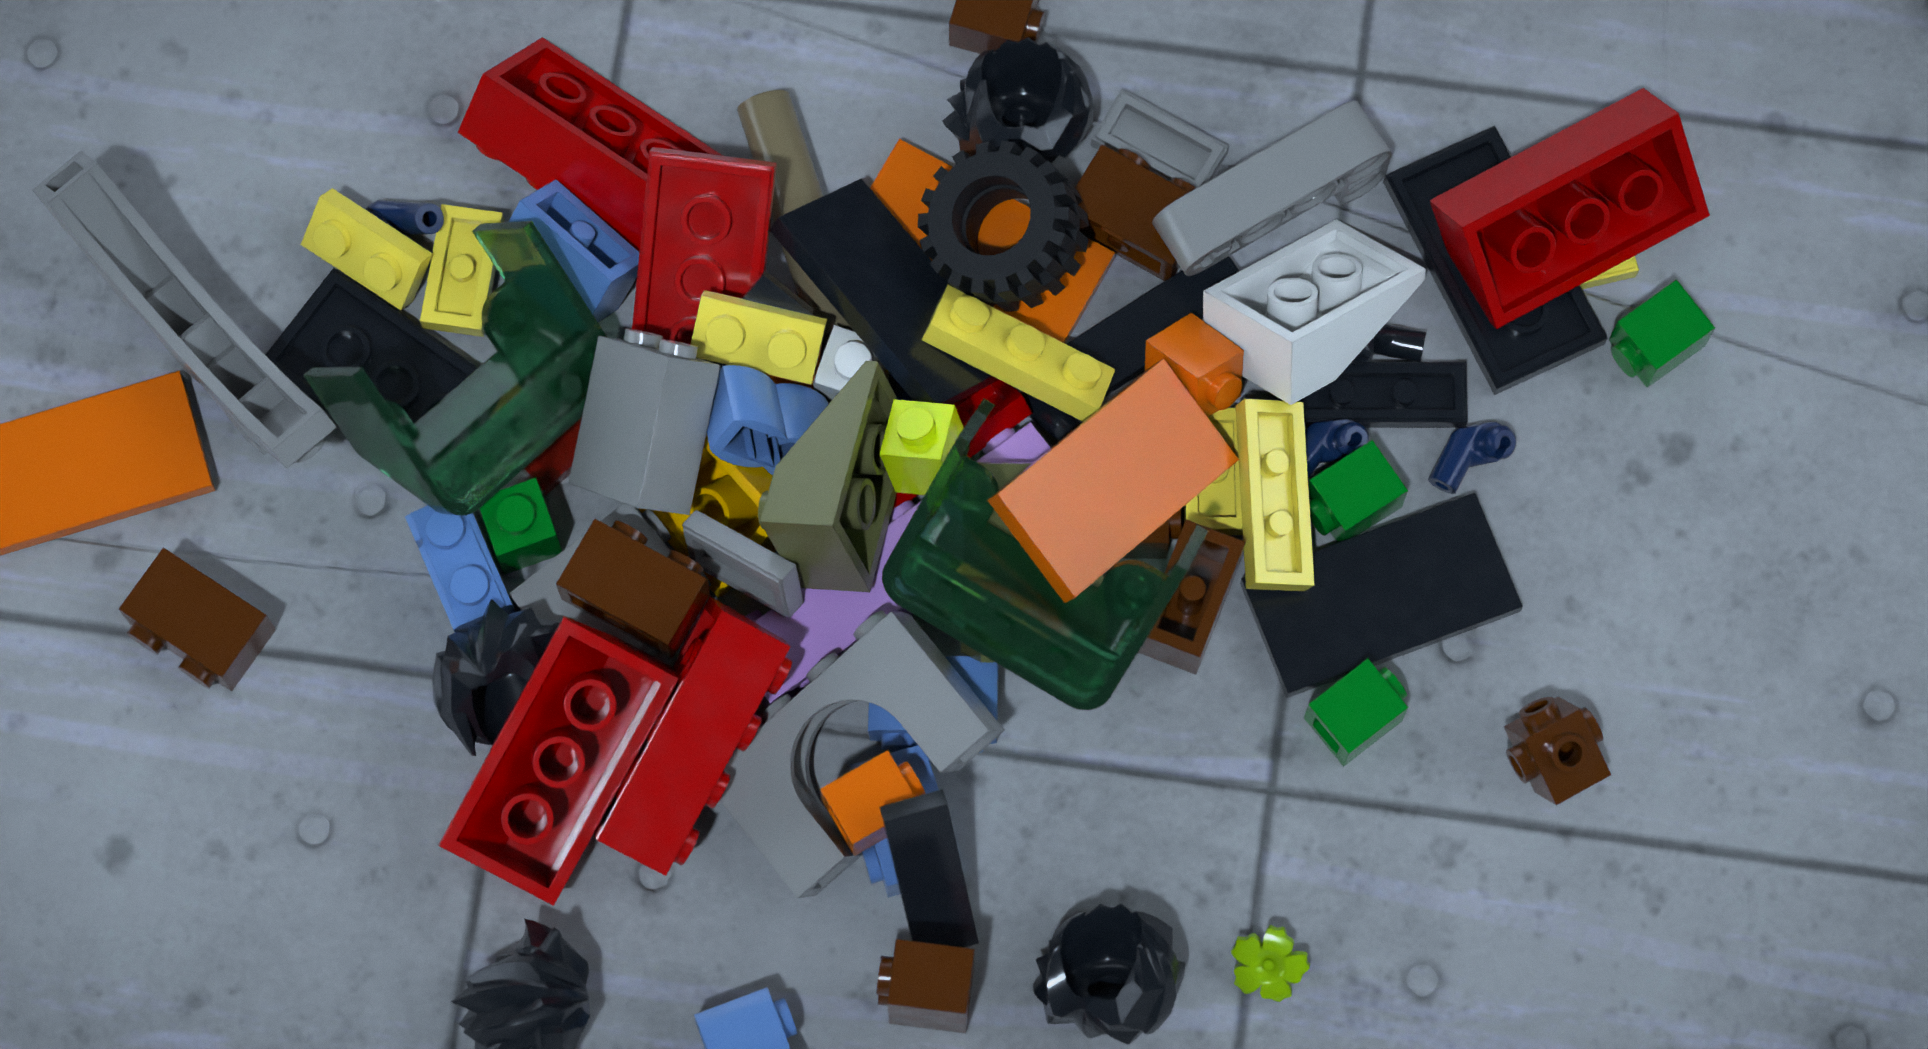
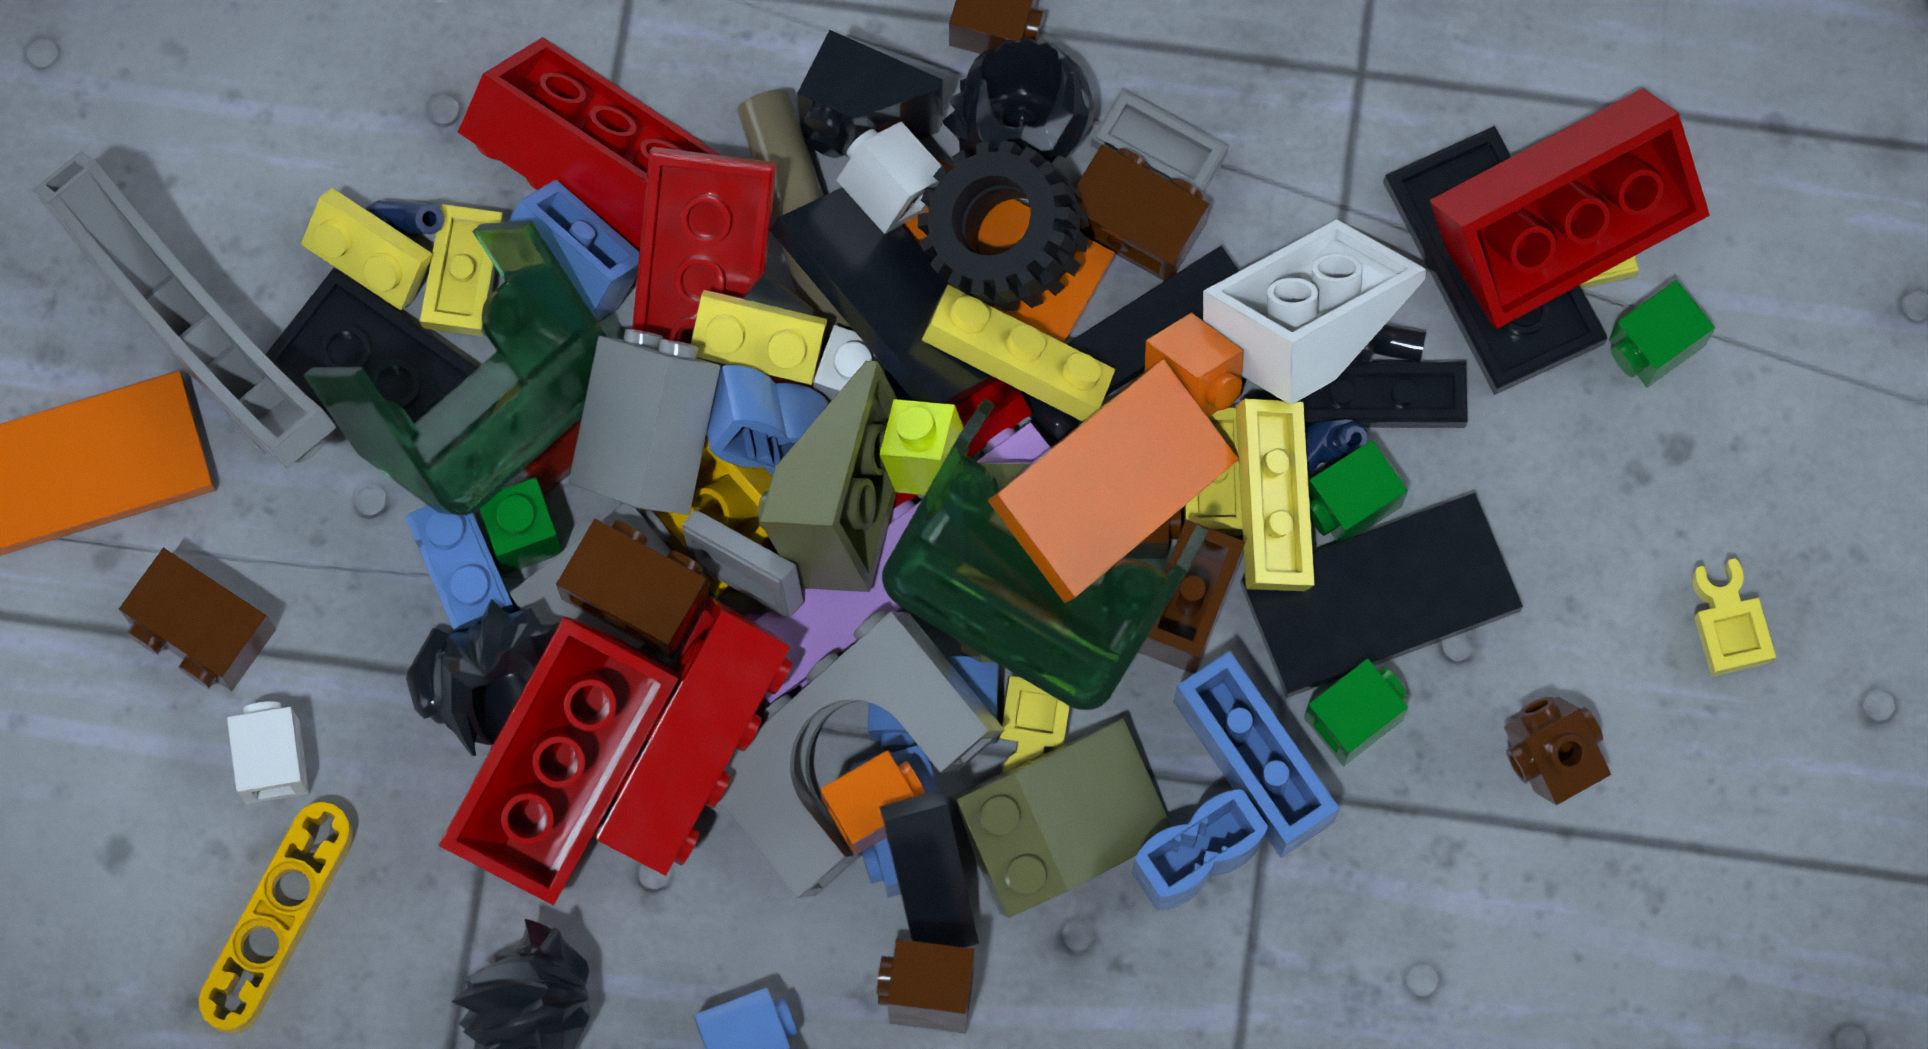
black hair [1033,903,1186,1045] -> none
light grey beam [1152,101,1392,276] -> none
lime plant [1231,925,1310,1002] -> none
dark blue arm [1428,422,1516,494] -> none
none -> yellow beam [198,802,354,1035]
none -> white brick [227,701,309,804]
none -> black arm [406,628,449,724]
none -> black slope [797,30,943,158]
none -> white brick [836,121,942,234]
none -> olive slope [948,718,1172,918]
none -> light yellow plate [998,676,1073,773]
none -> medium blue brick [1132,789,1268,910]
none -> medium blue brick [1173,651,1340,858]
none -> light yellow plate [1692,558,1776,678]

